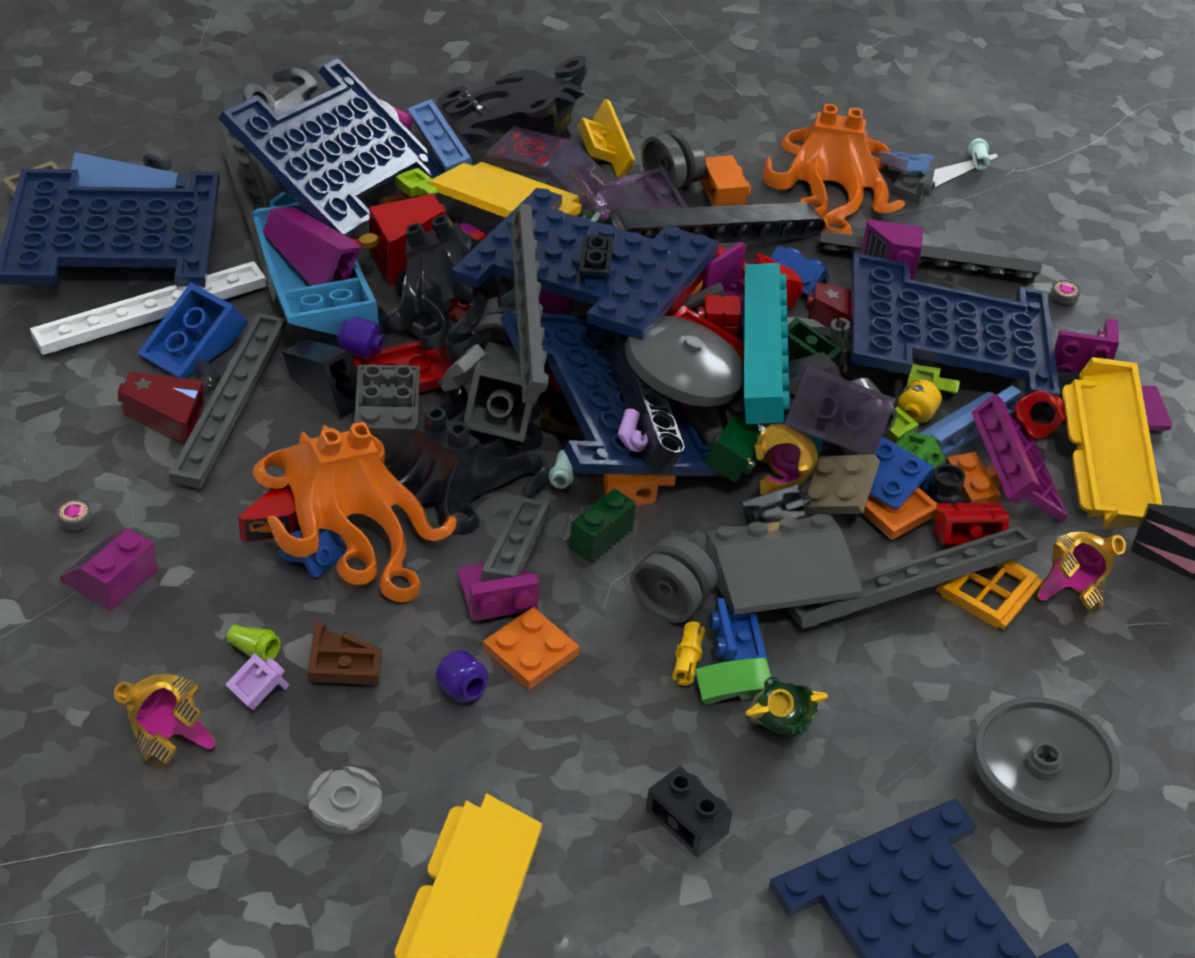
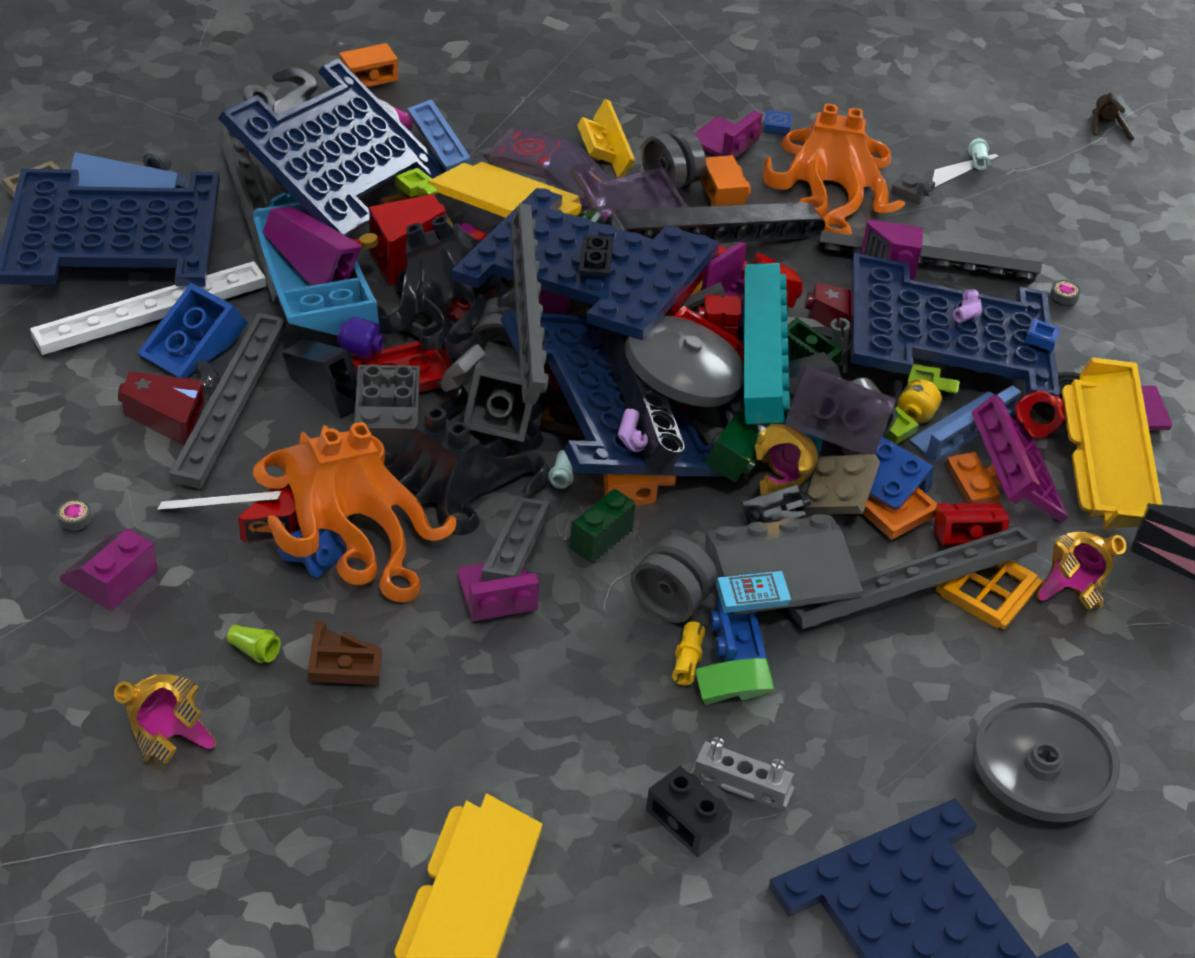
lavender bracket [226,653,290,710] -> none
light grey tile [308,766,382,835] -> none
dark purple head [436,650,488,703] -> none
black hips [437,56,588,157] -> none
orange plate [482,607,580,690] -> none
dark green hair [745,677,828,737] -> none
blue bracket [770,245,830,298] -> none
medium blue plate [879,152,934,175] -> none
bright green bracket [896,431,945,473] -> none
black wheel [929,464,966,505] -> none
magenta bracket [1054,319,1119,373] -> none
none -> white sticker [157,491,281,510]
none -> orange brick [339,43,398,87]
none -> light grey piece [690,737,794,810]
none -> magenta bracket [695,110,763,158]
none -> medium azure tile [716,571,791,613]
none -> blue tile [764,110,792,135]
none -> lavender arm [953,289,982,323]
none -> blue tile [1024,319,1061,352]
none -> dark brown plant [1092,93,1135,140]

